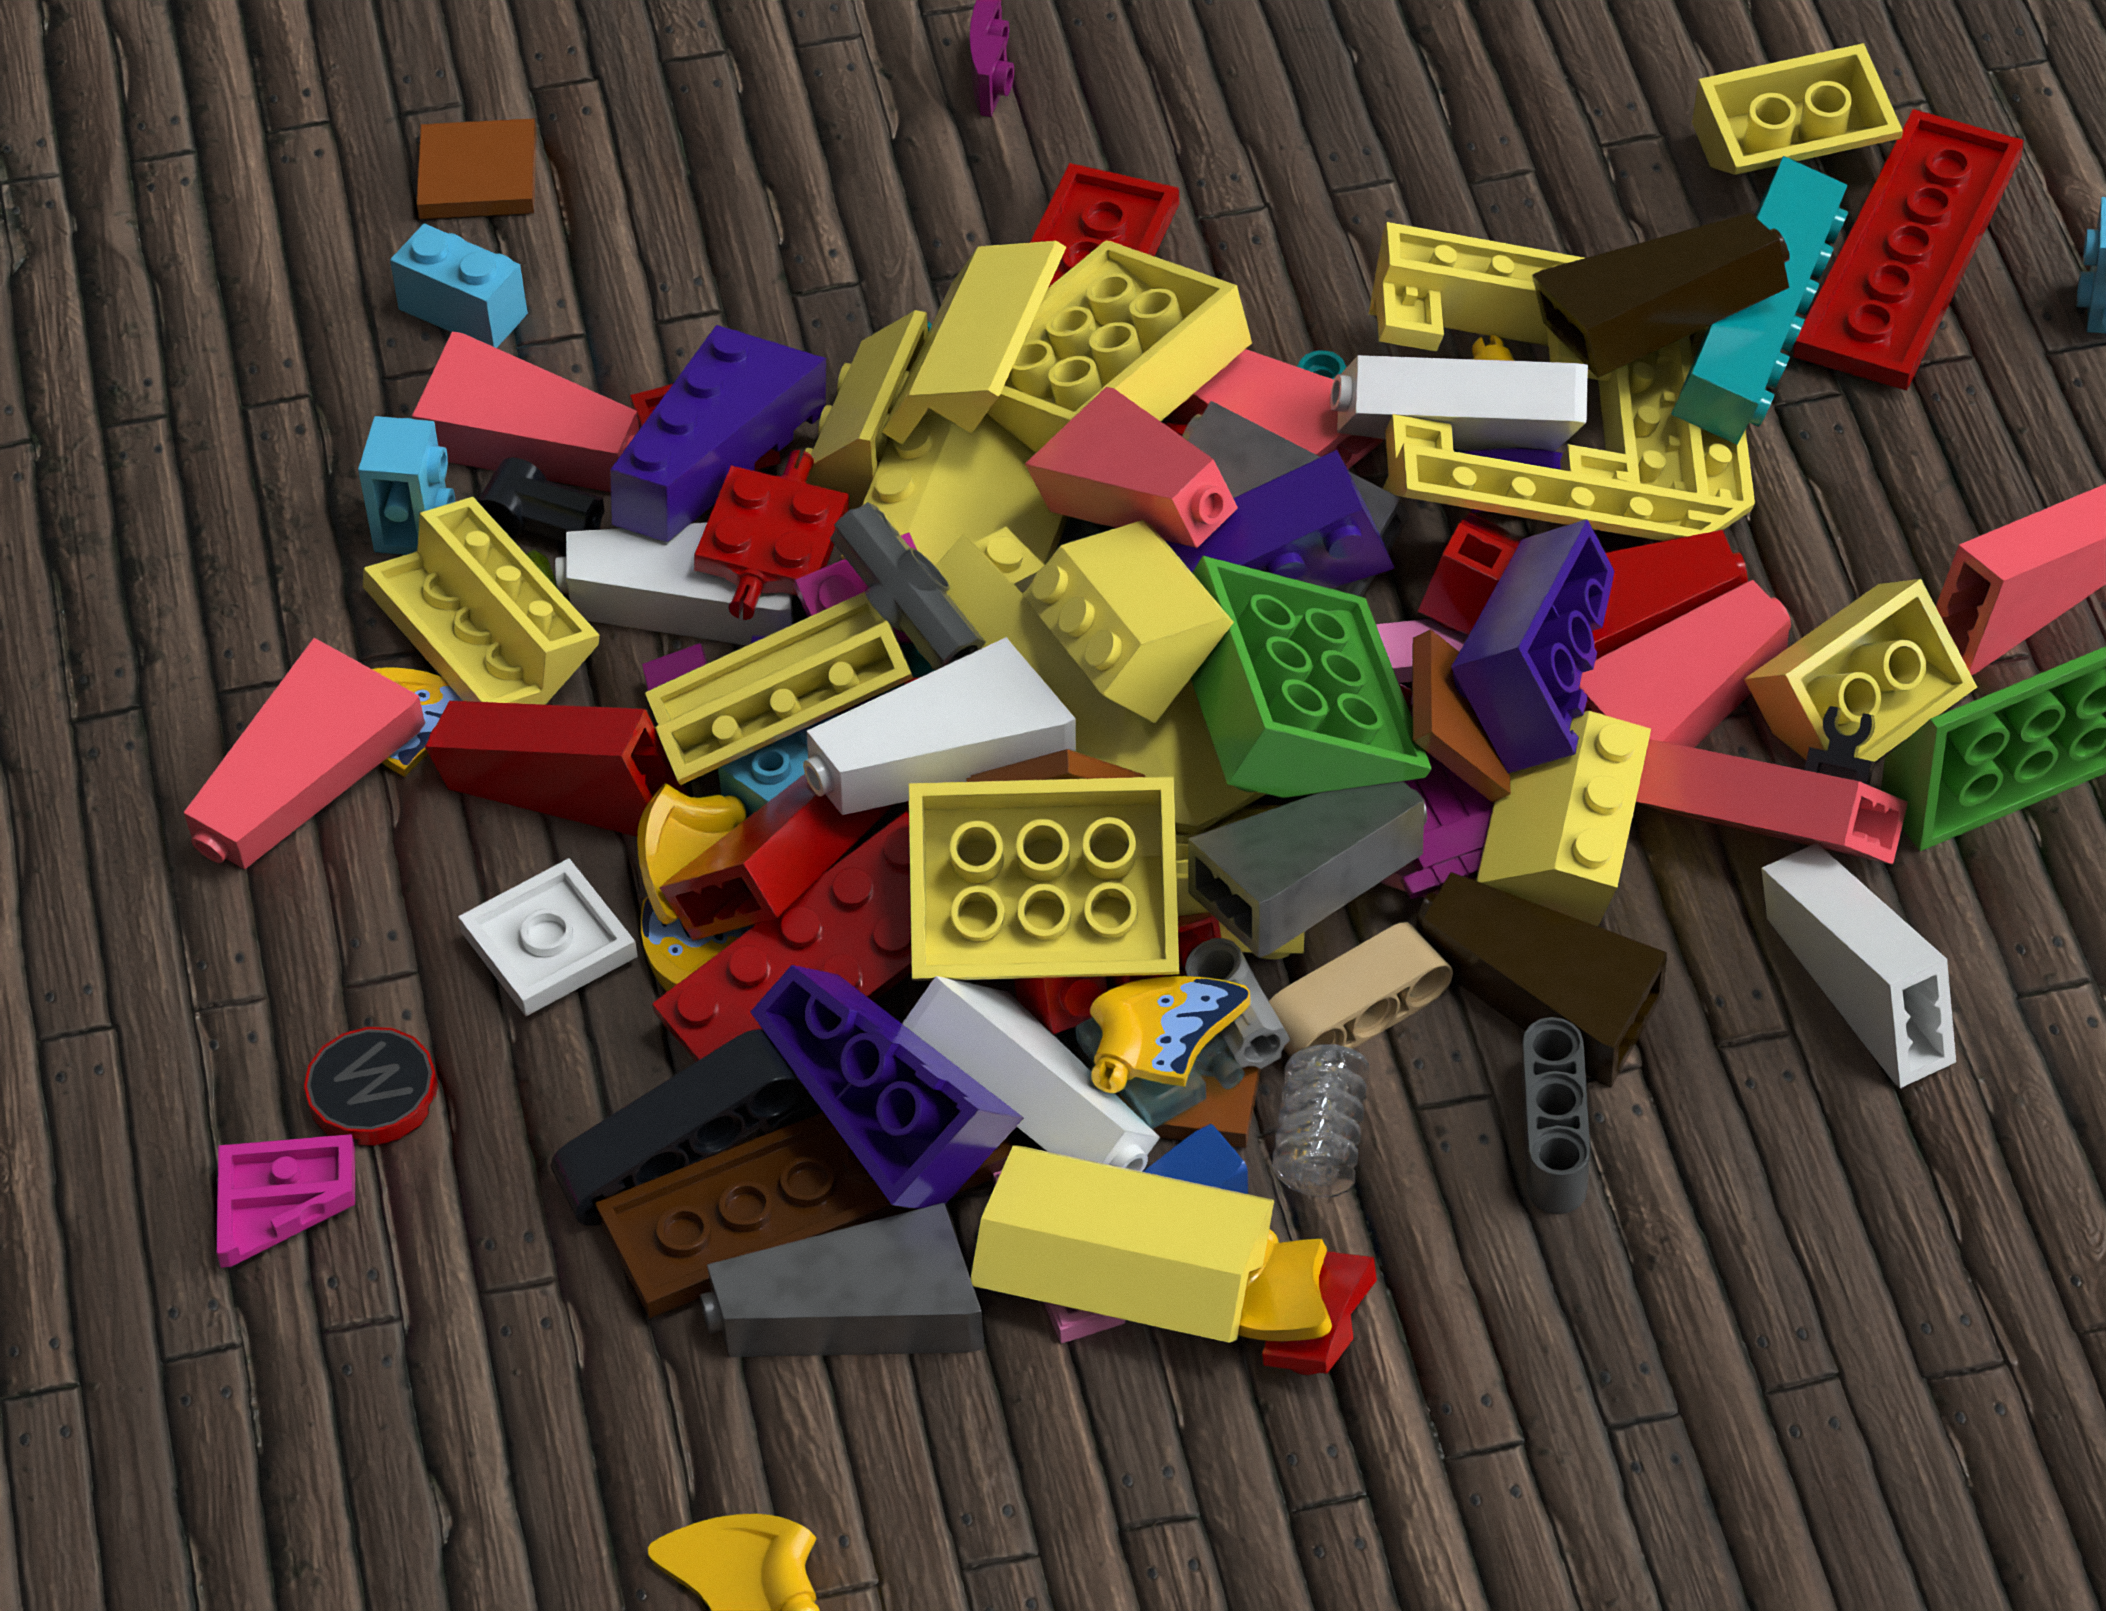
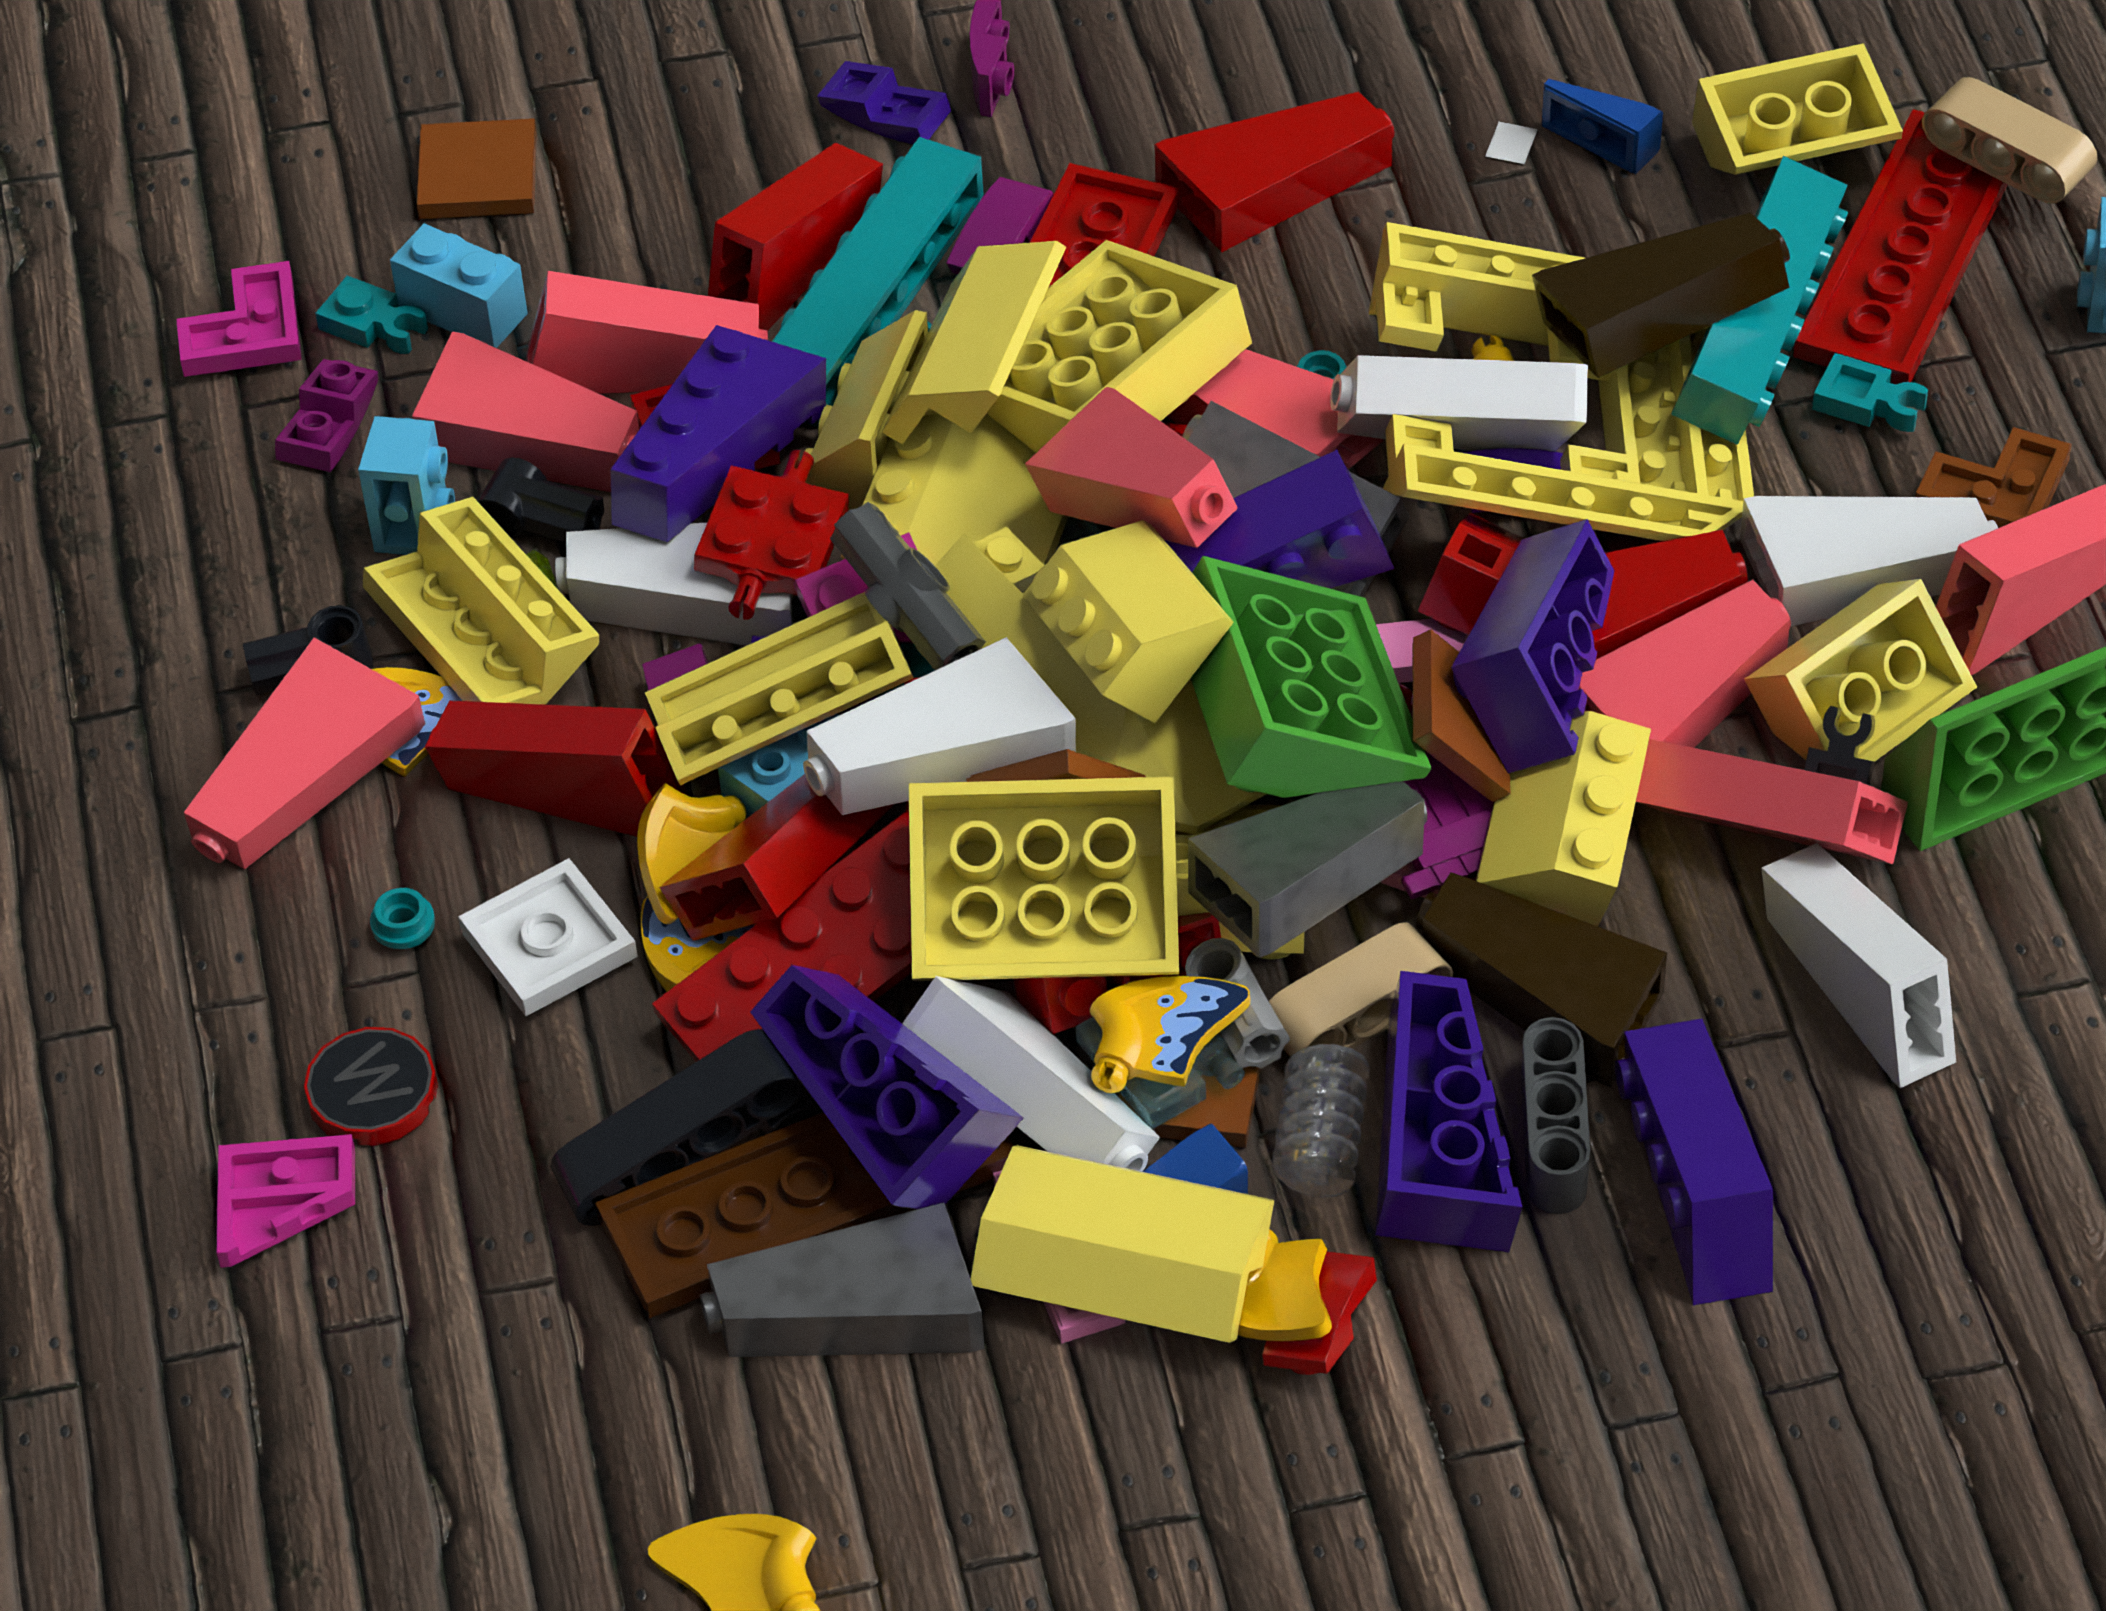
none -> dark pink plate [176,261,302,377]
none -> black piece [243,605,373,695]
none -> magenta slope [275,359,378,472]
none -> teal plate [315,276,428,354]
none -> teal plate [370,888,435,949]
none -> coral slope [526,271,768,394]
none -> red slope [708,143,883,331]
none -> teal brick [772,137,984,428]
none -> dark purple slope [817,61,951,144]
none -> magenta slope [946,177,1054,274]
none -> red slope [1154,91,1395,252]
none -> dark purple wedge [1375,971,1523,1252]
none -> white sticker [1485,122,1538,164]
none -> blue slope [1542,79,1663,175]
none -> dark purple wedge [1615,1019,1773,1306]
none -> white slope [1740,496,1998,626]
none -> teal plate [1812,353,1928,432]
none -> dark orange plate [1915,427,2072,528]
none -> tan beam [1922,77,2097,204]

